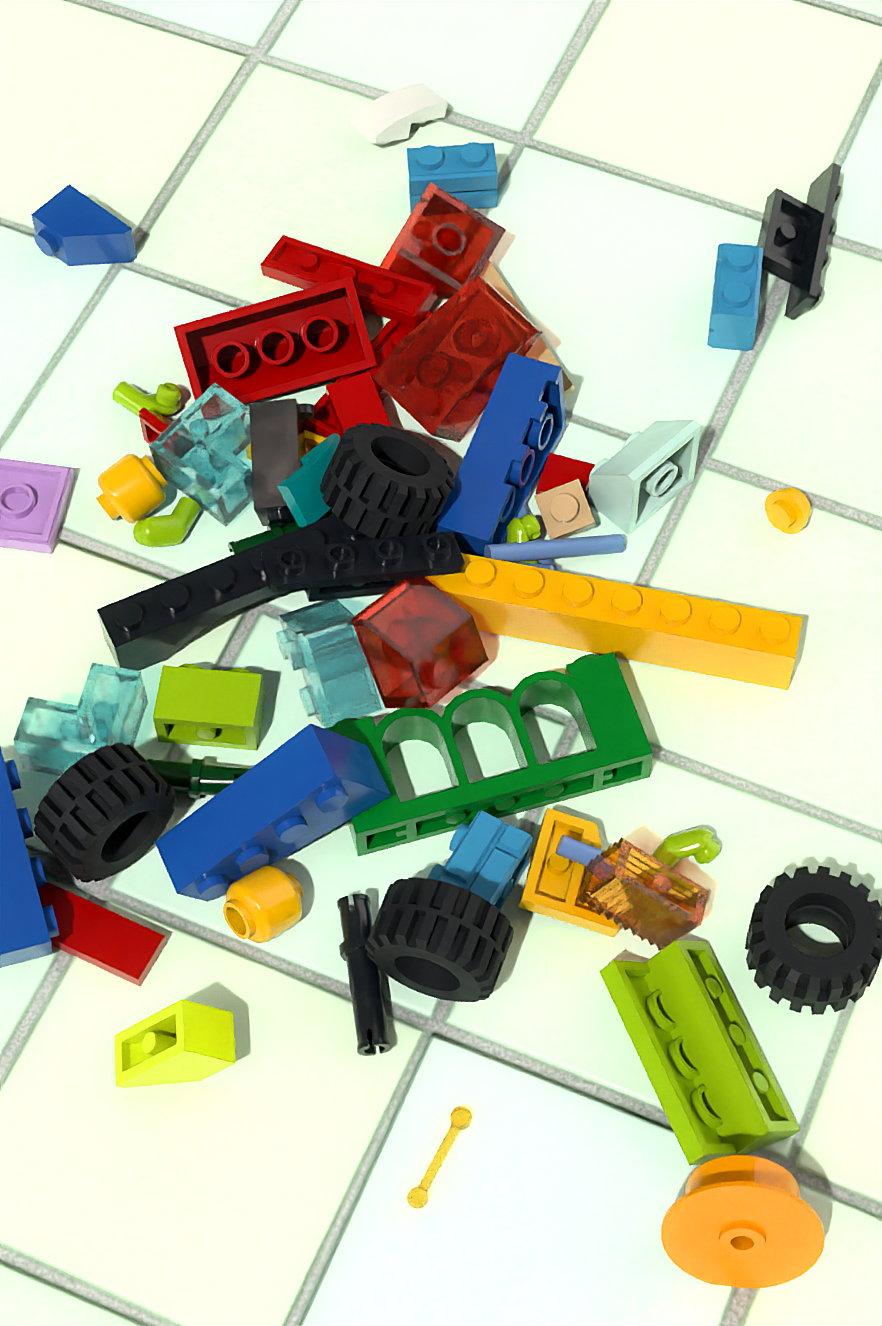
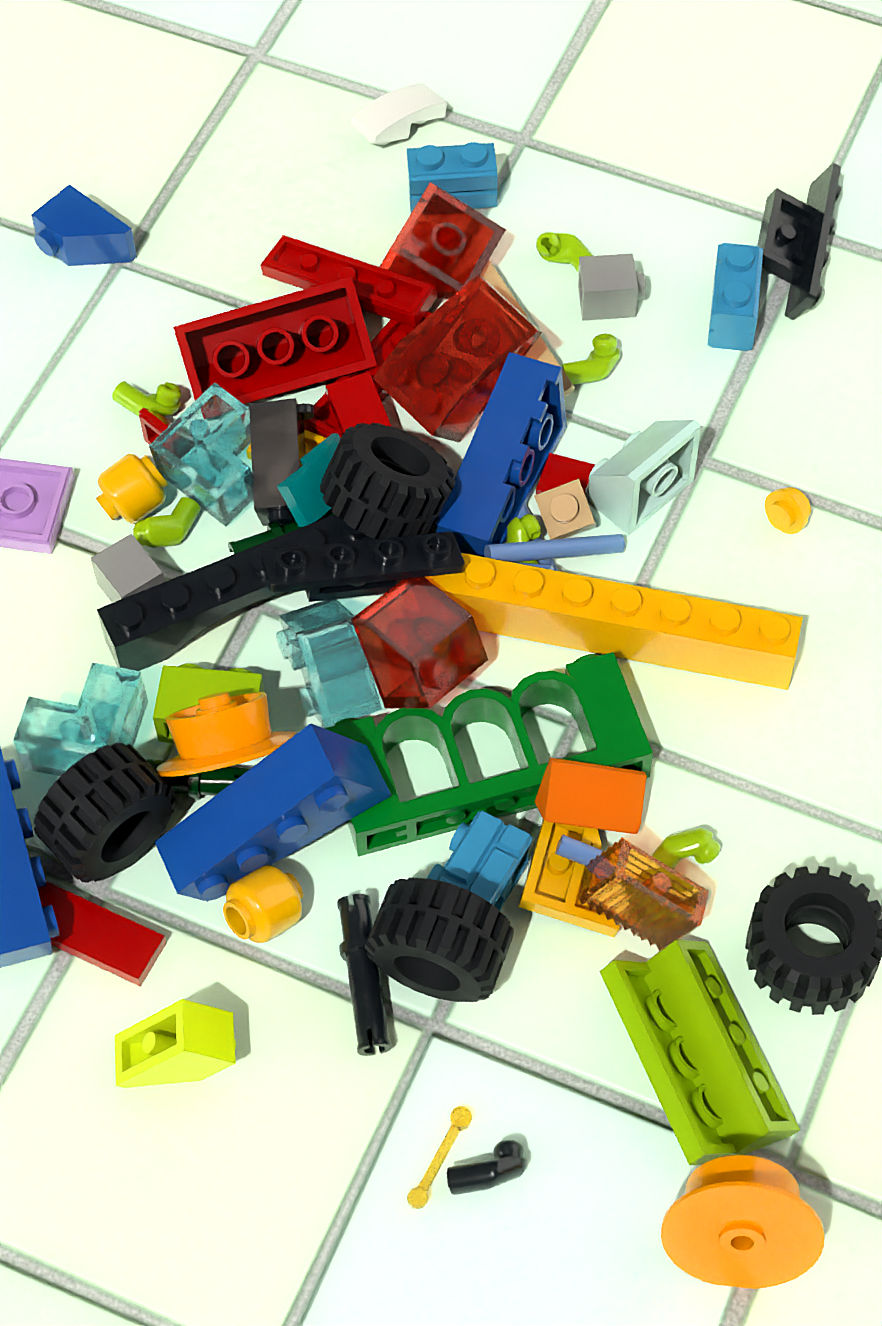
none -> light grey brick [90,533,165,603]
none -> light orange piece [156,692,297,777]
none -> black arm [447,1140,527,1195]
none -> orange slope [534,758,647,834]
none -> lime arm [536,231,593,272]
none -> lime arm [561,333,620,385]
none -> light grey brick [578,253,645,321]

